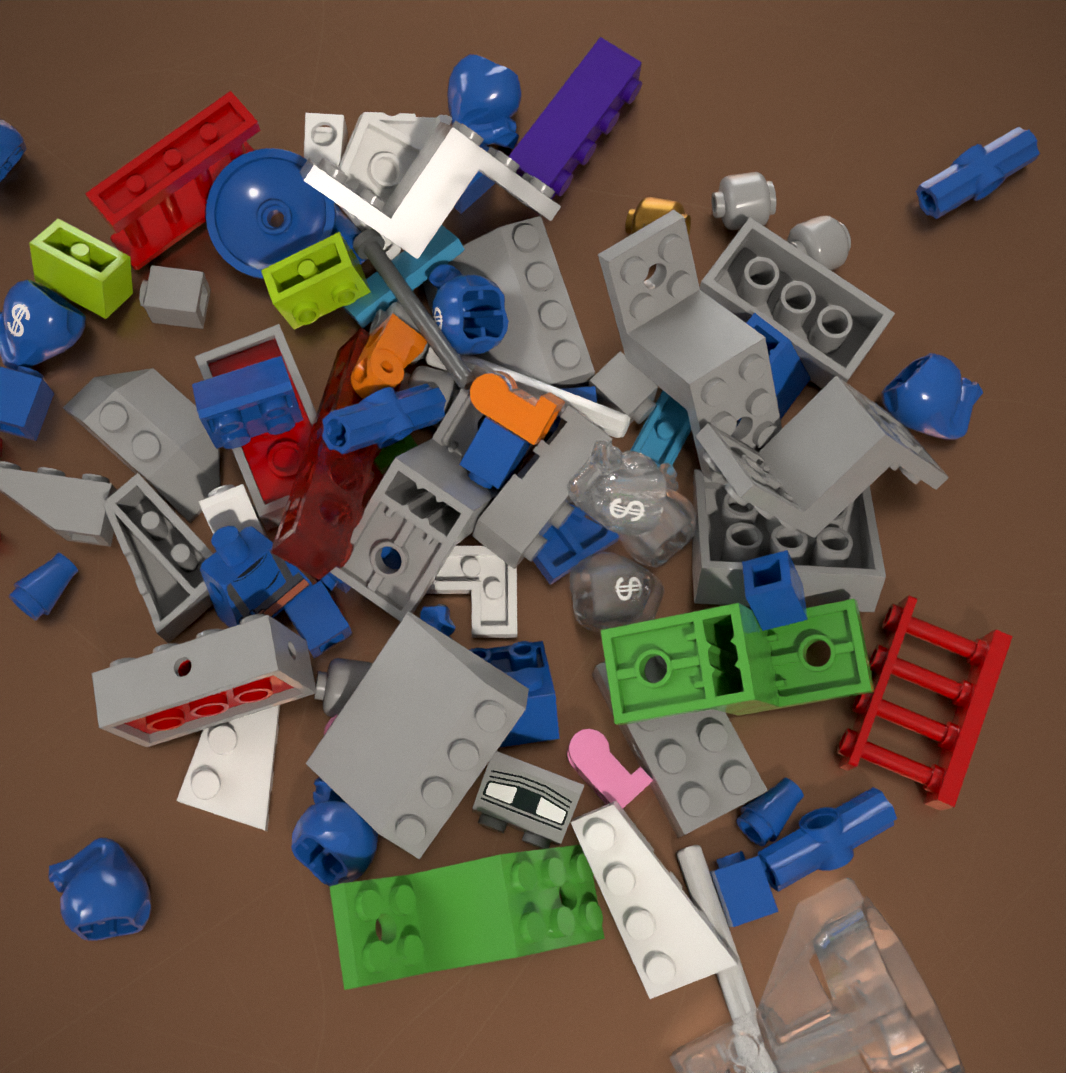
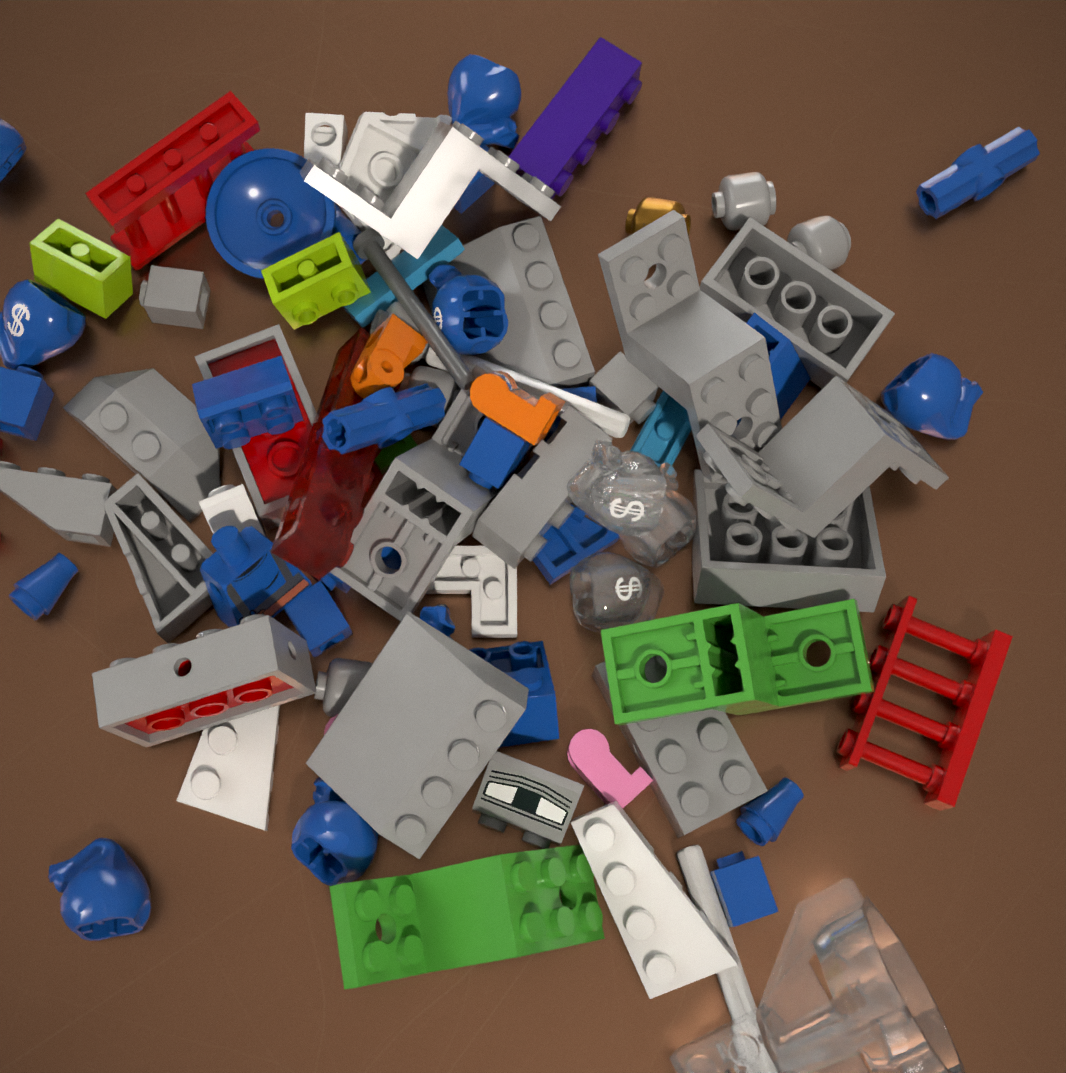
blue brick [742,550,808,631] -> none
blue piece [758,787,897,892] -> none

